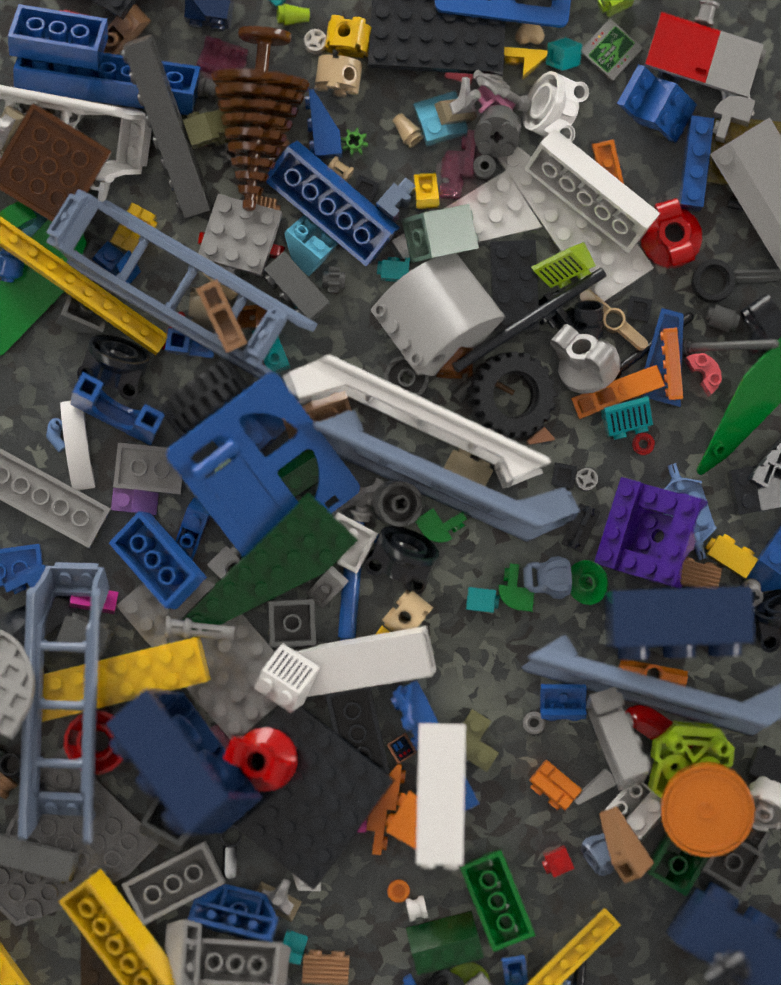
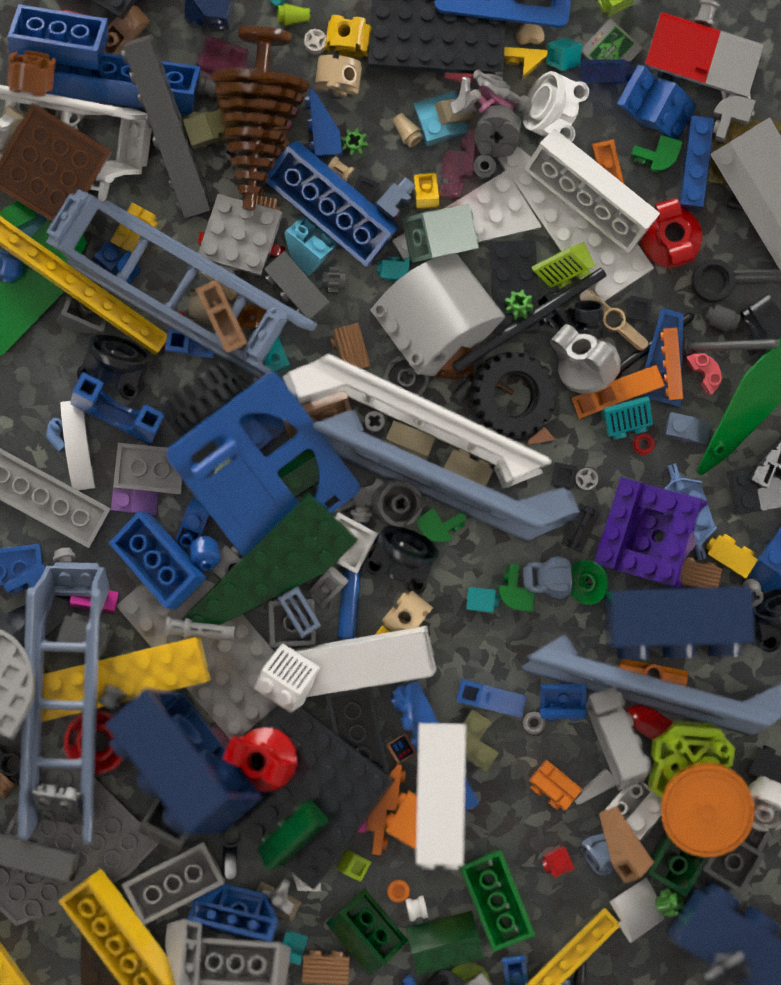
none -> dark orange brick [7,51,56,97]
none -> dark grey hinge [32,783,83,825]
none -> light grey plate [53,548,76,564]
none -> dark grey wheel [98,683,127,711]
none -> blue head [190,536,221,571]
none -> dark green slope [257,800,330,872]
none -> sand blue tile [278,587,321,638]
none -> dark green slope [326,888,409,976]
none -> medium nougat brick [330,323,371,370]
none -> lime slope [337,849,372,882]
none -> light grey bush [365,411,385,433]
none -> dark tan brick [385,421,436,461]
none -> blue slope [456,679,527,718]
none -> bright green gear [505,290,533,319]
none -> clear blue hinge [580,59,637,84]
none -> white slope [610,878,664,943]
none -> green brick [630,135,682,174]
none -> bright green gear [656,888,684,918]
none -> sand blue slope [663,412,712,446]

